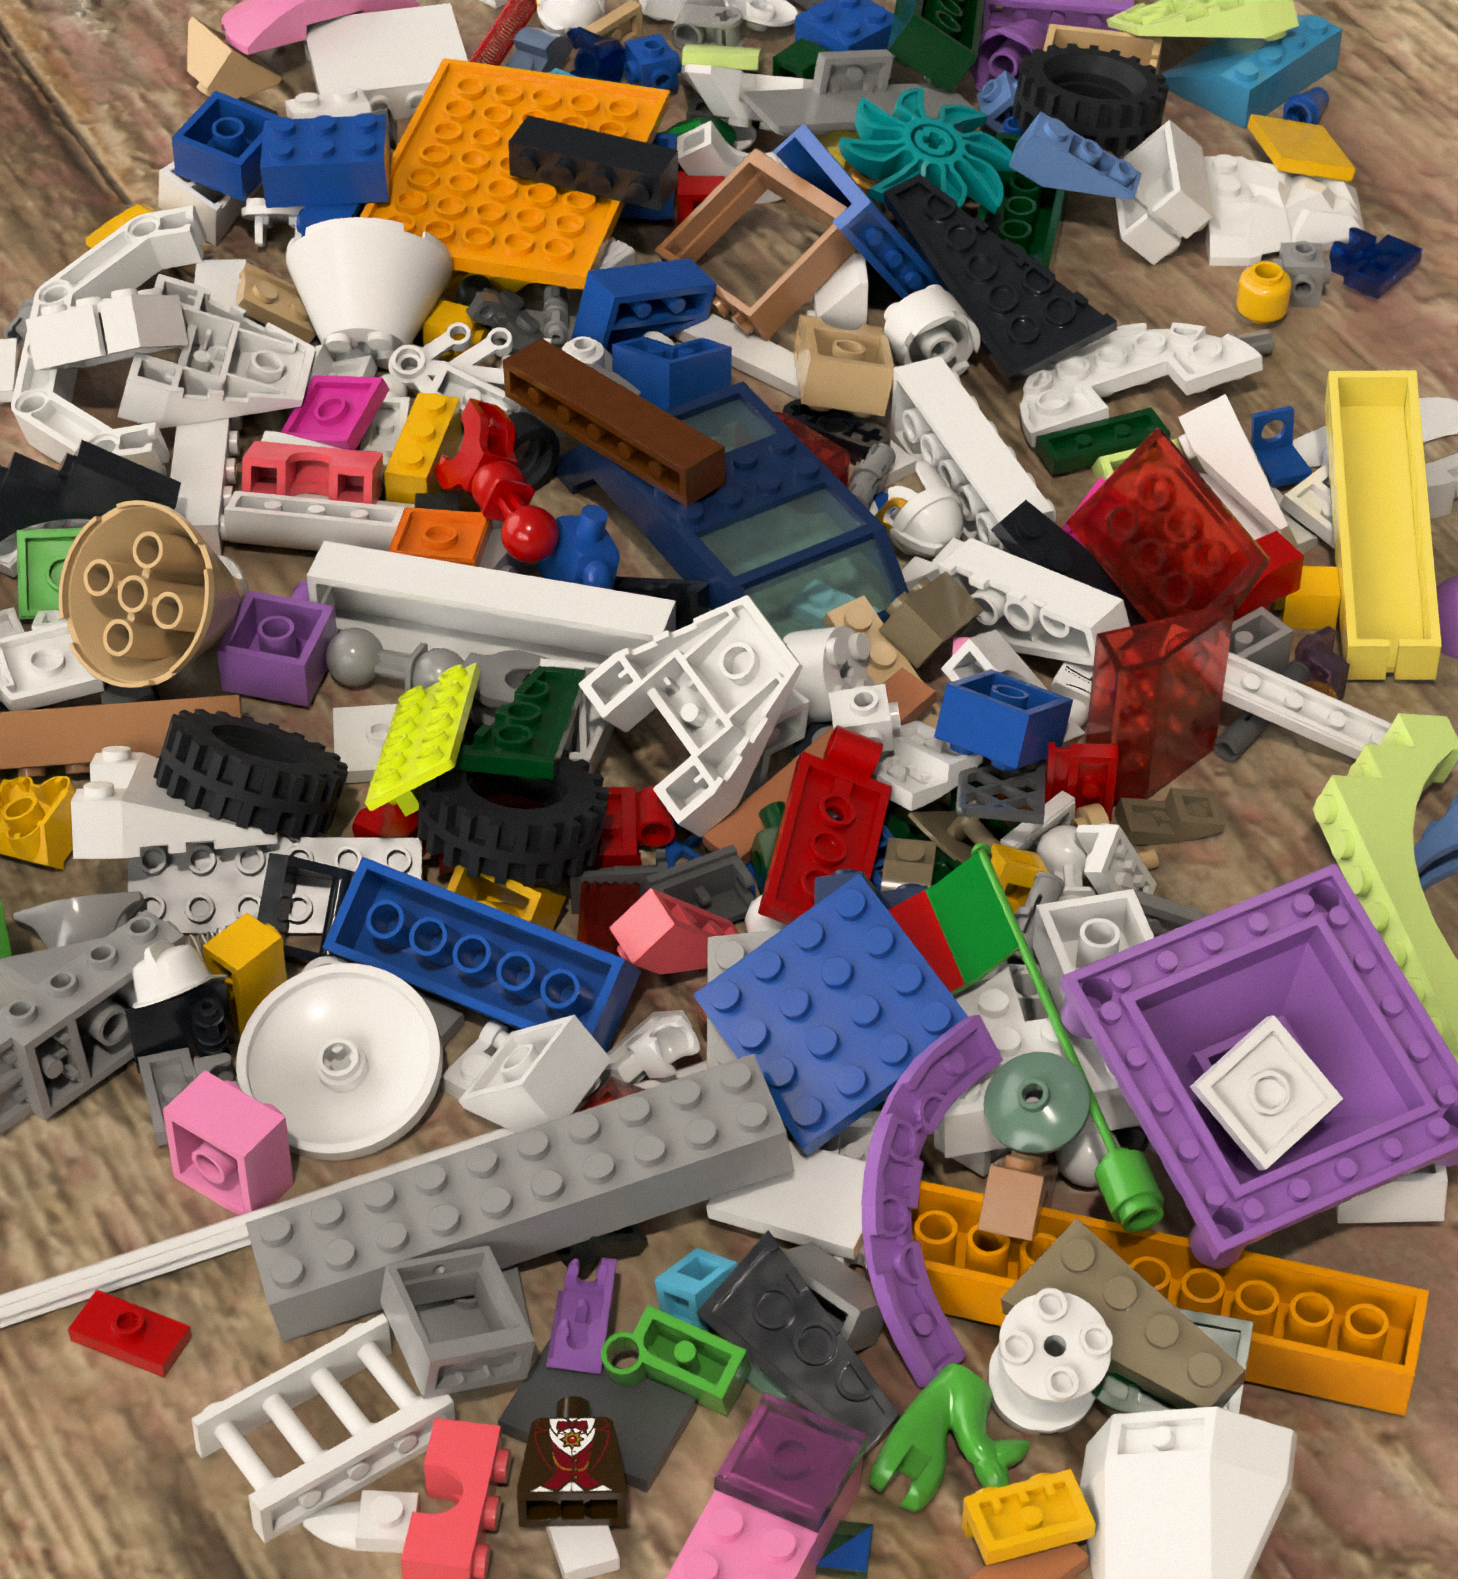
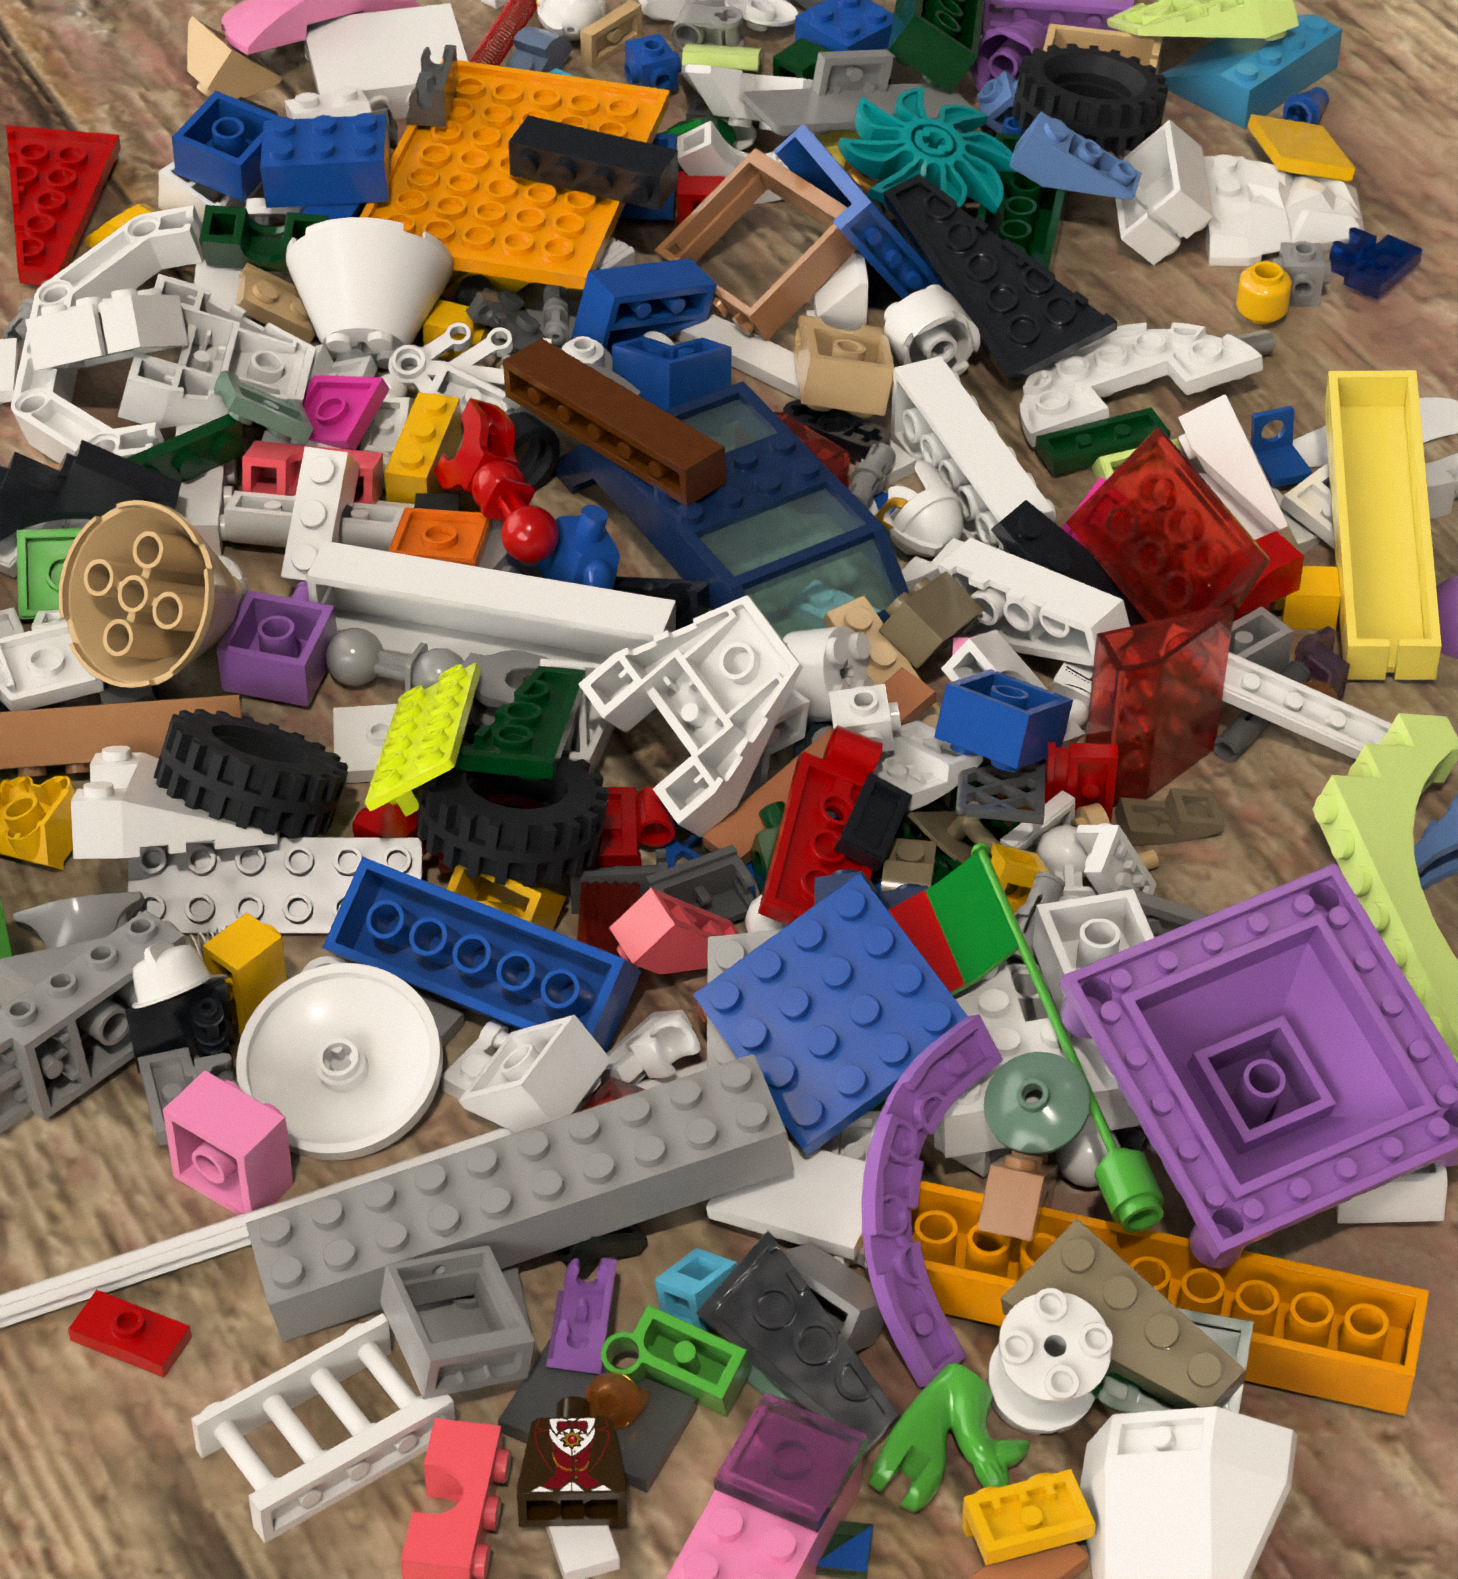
black tile [257,853,353,965] -> none
white plate [303,1490,420,1553] -> none
clear blue brick [567,27,626,83] -> none
white tile [1190,1015,1343,1170] -> none
none -> red wing [6,125,121,286]
none -> dark green plate [126,414,245,483]
none -> dark green arch [199,205,329,273]
none -> sand green plate [214,370,313,444]
none -> white arch [281,447,360,588]
none -> dark grey hinge [406,44,458,127]
none -> clear orange plate [585,1372,650,1429]
none -> black tile [834,773,912,872]

